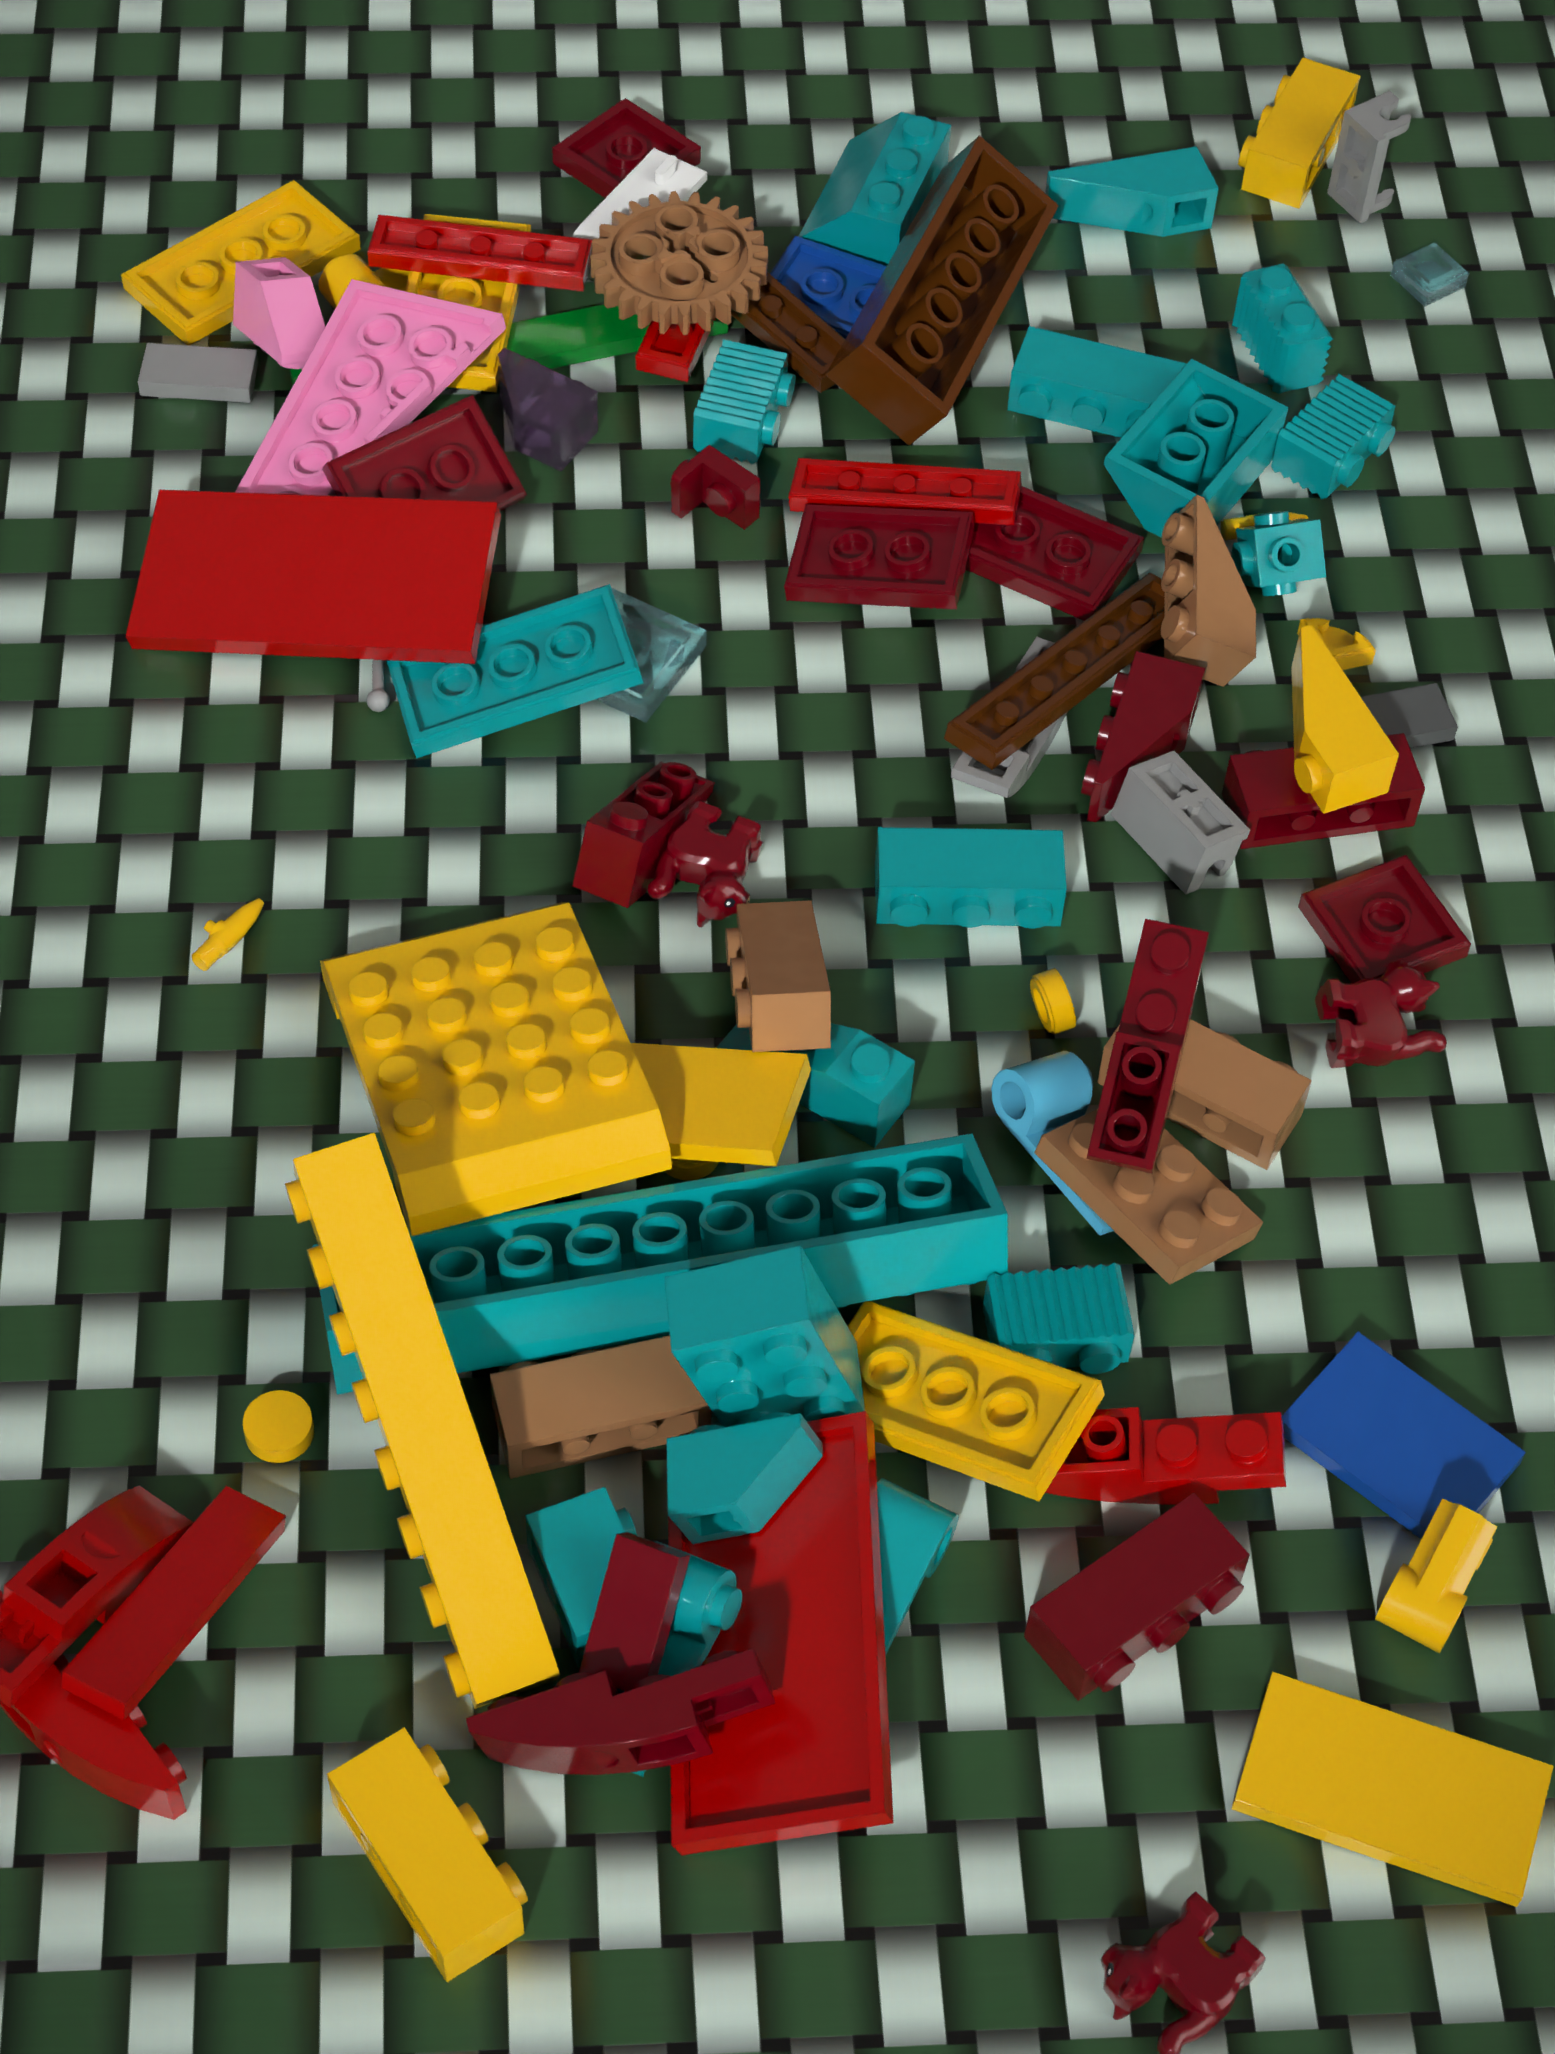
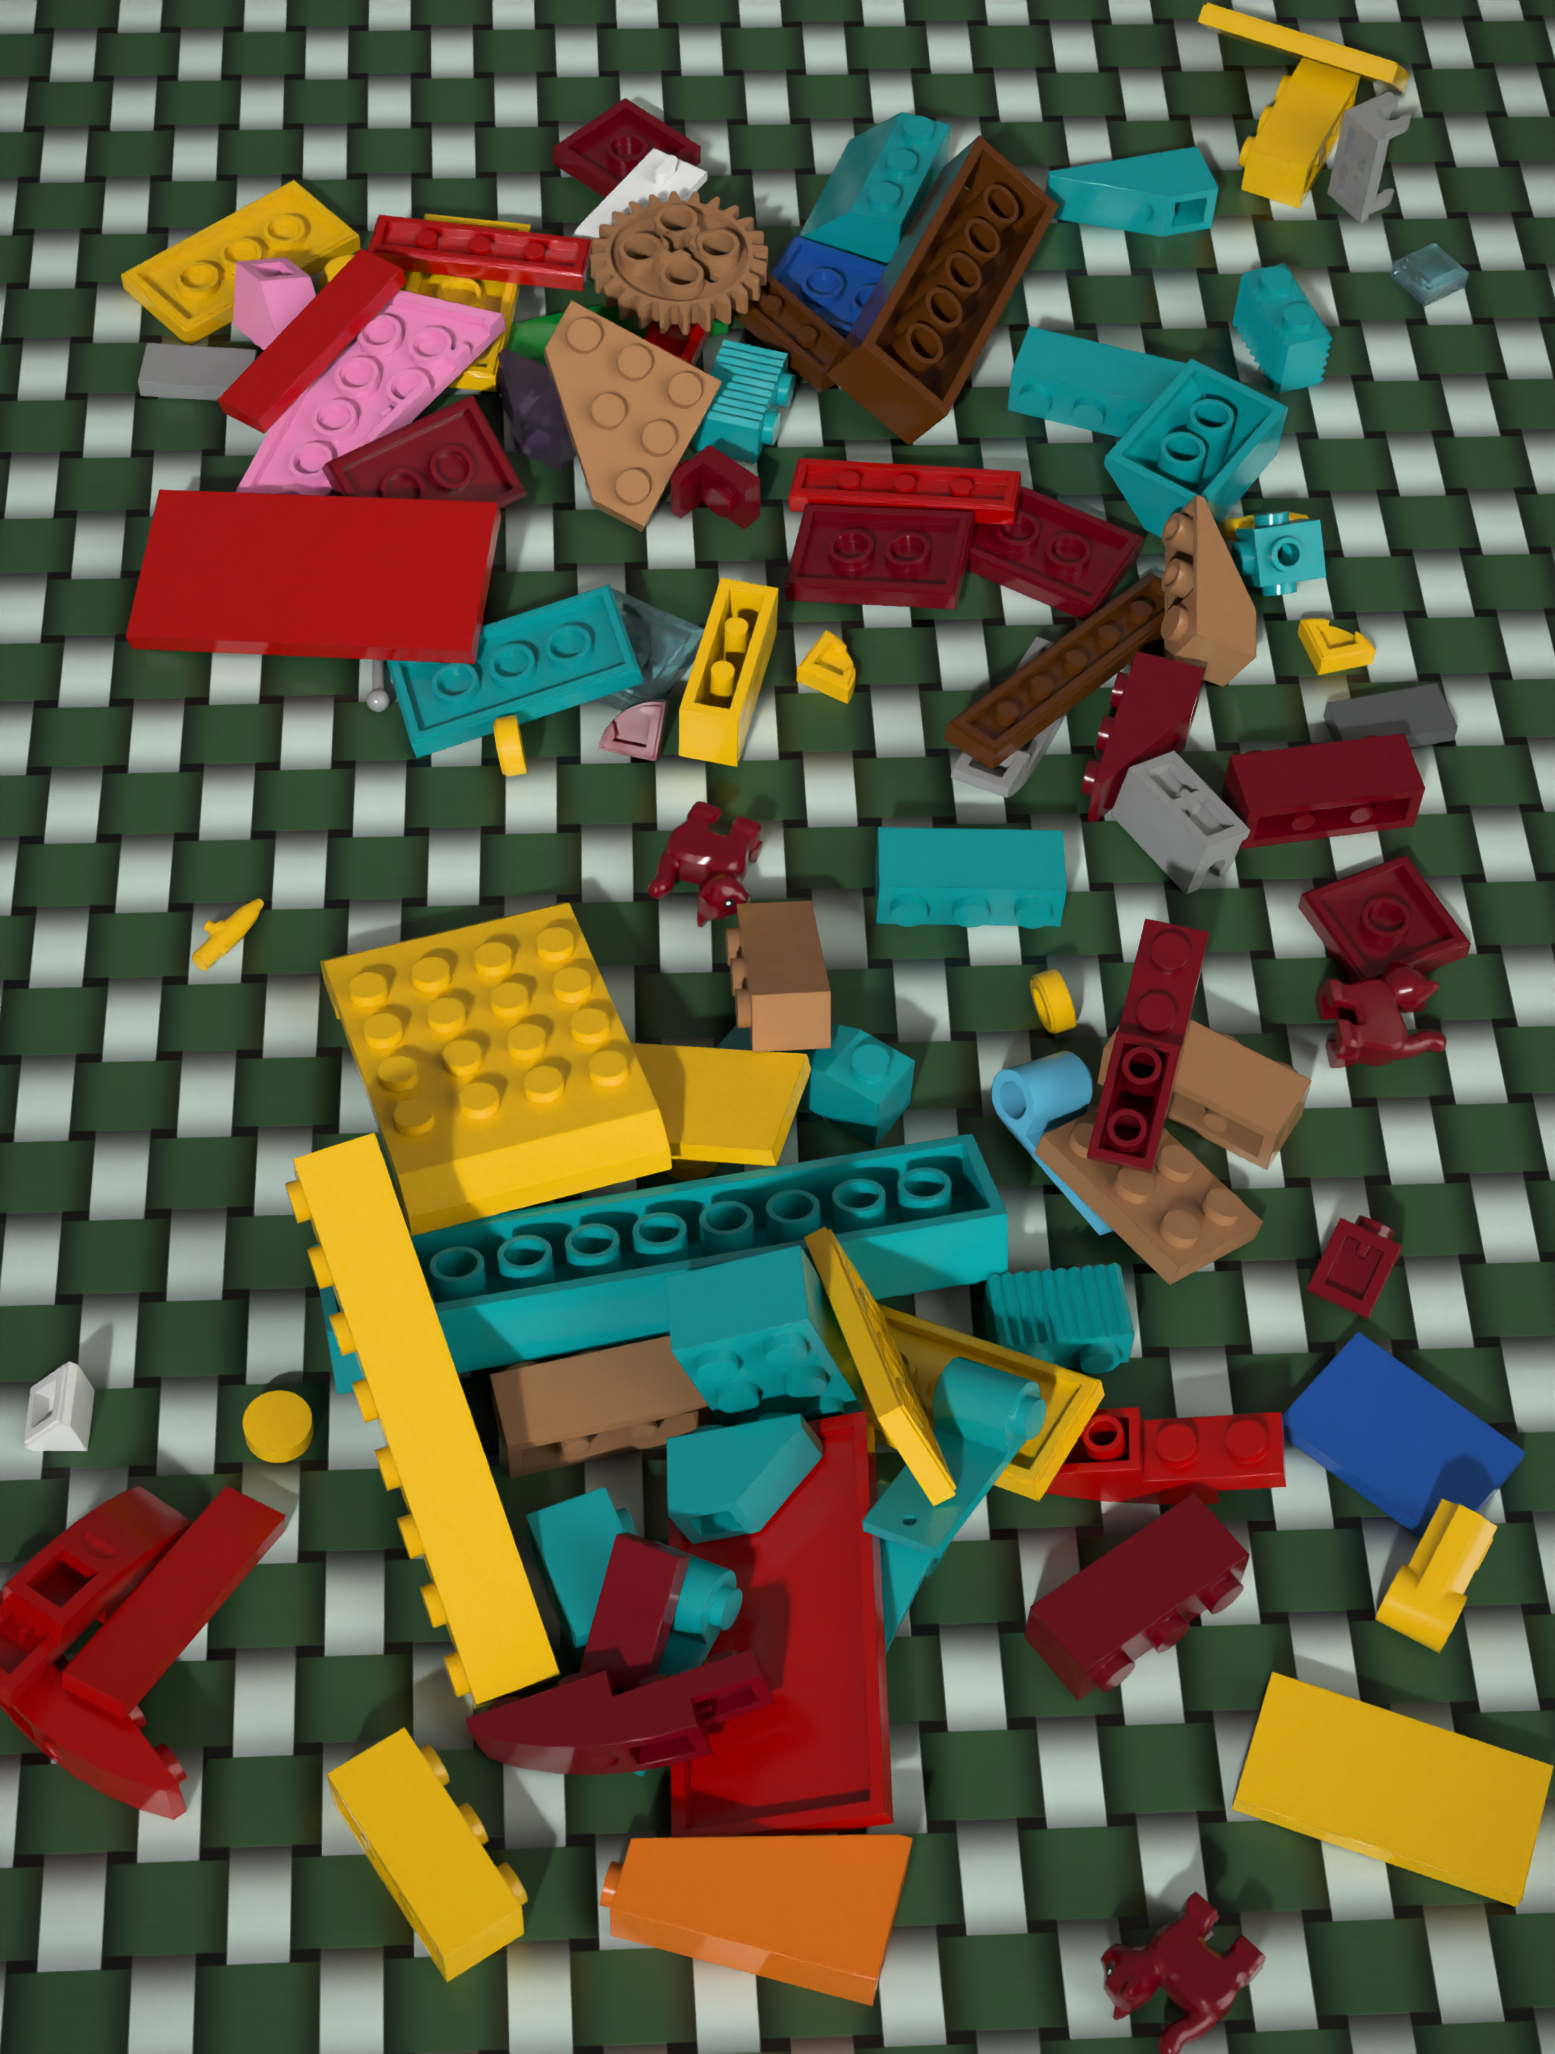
dark red slope [572,761,715,908] -> none
teal brick [1271,373,1396,499] -> none
yellow slope [1291,624,1399,814] -> none
none -> white slope [24,1361,95,1451]
none -> red tile [217,249,407,434]
none -> yellow tile [493,714,527,777]
none -> medium nougat plate [544,300,722,532]
none -> tile [598,699,670,761]
none -> orange slope [600,1834,913,2006]
none -> yellow brick [679,577,779,767]
none -> yellow tile [797,630,856,704]
none -> yellow tile [804,1226,957,1506]
none -> teal door [862,1357,1046,1559]
none -> yellow tile [1198,3,1410,93]
none -> dark red bracket [1306,1215,1402,1321]

